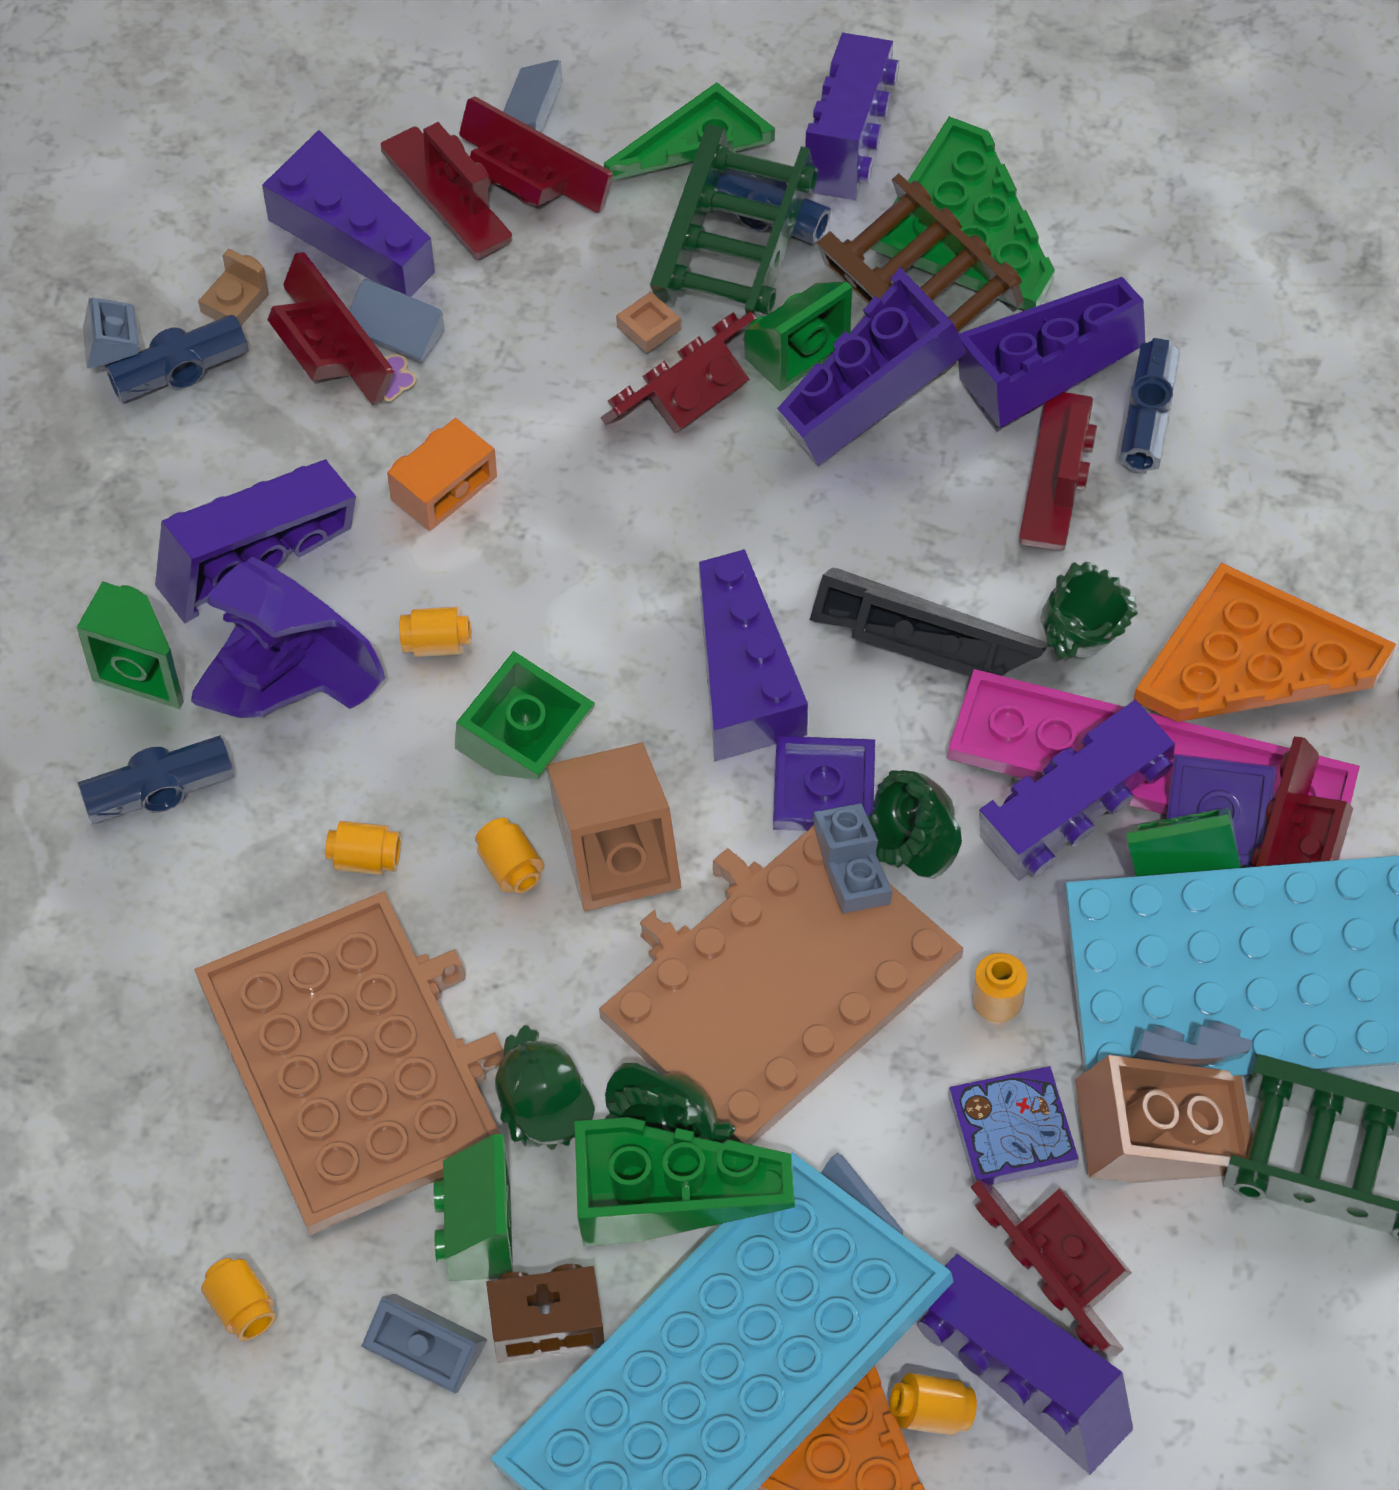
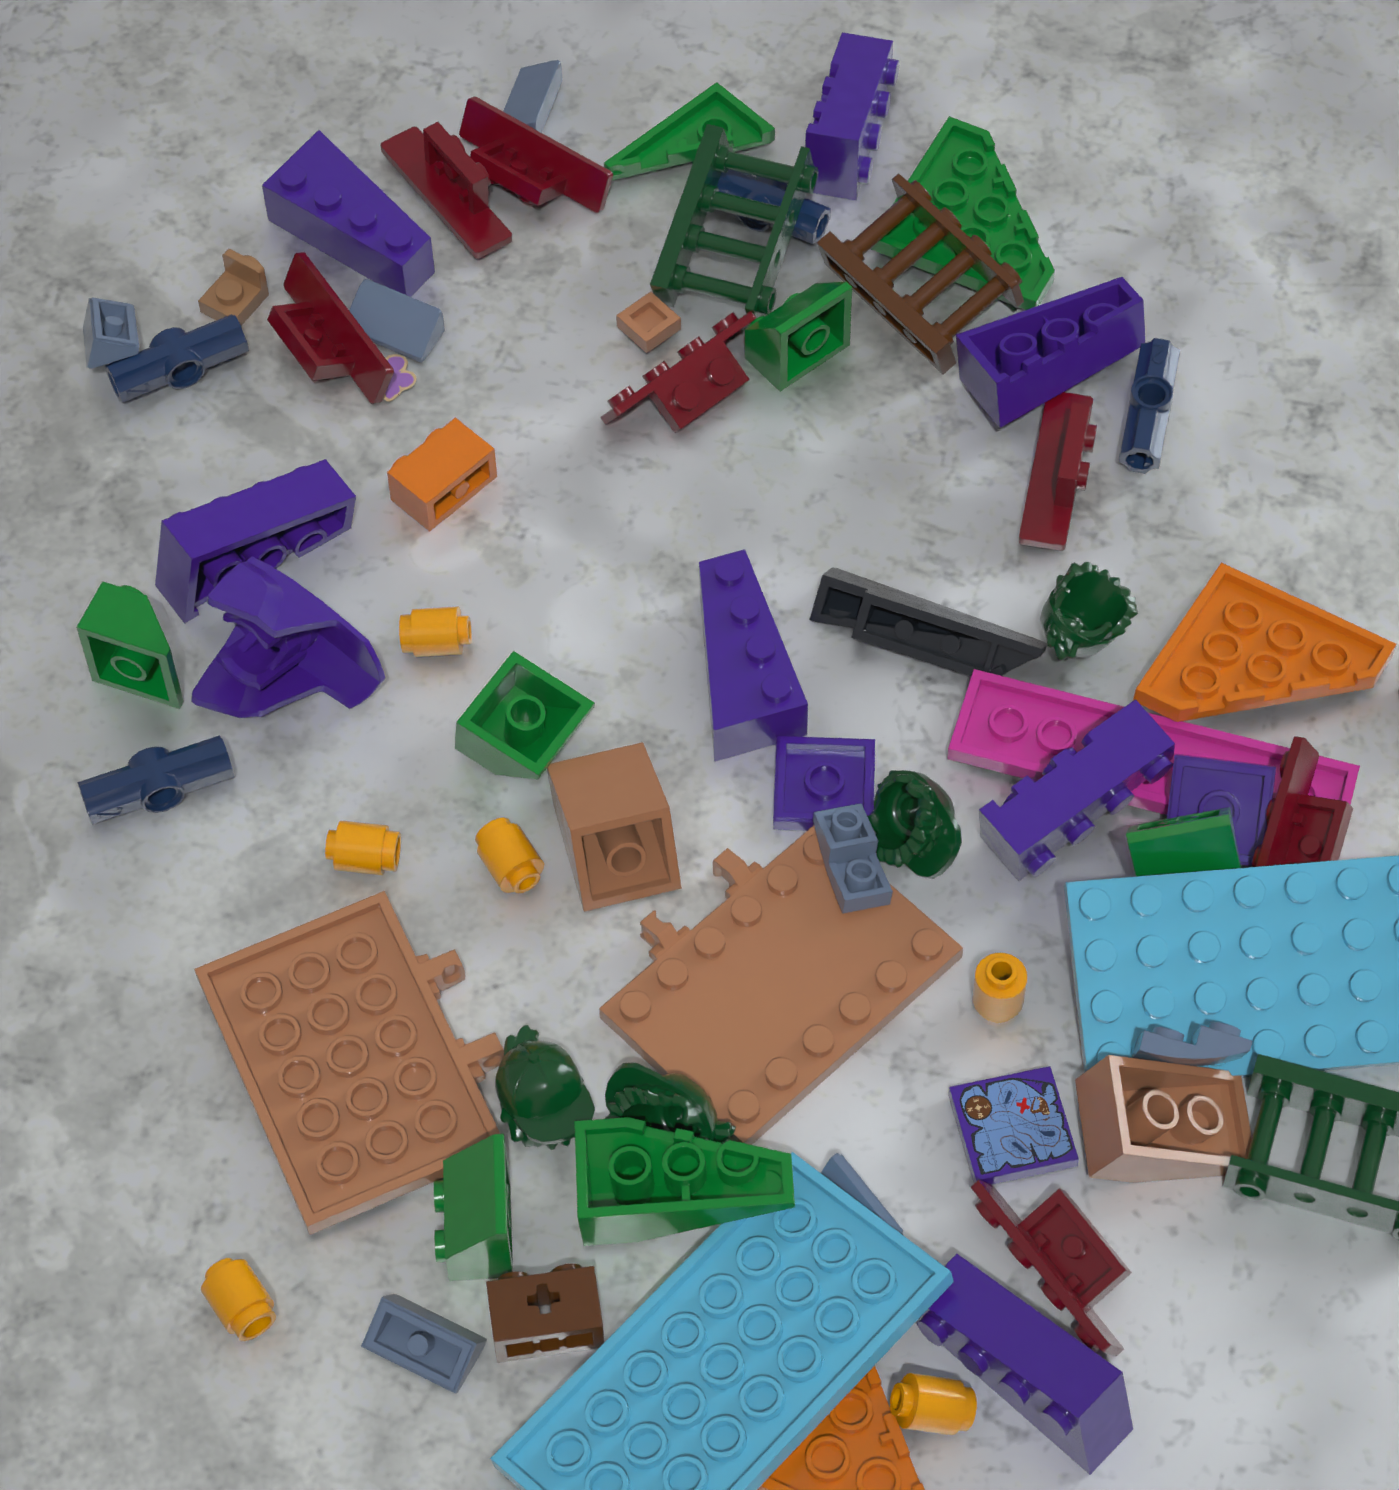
dark purple wedge [777,267,967,466] -> none

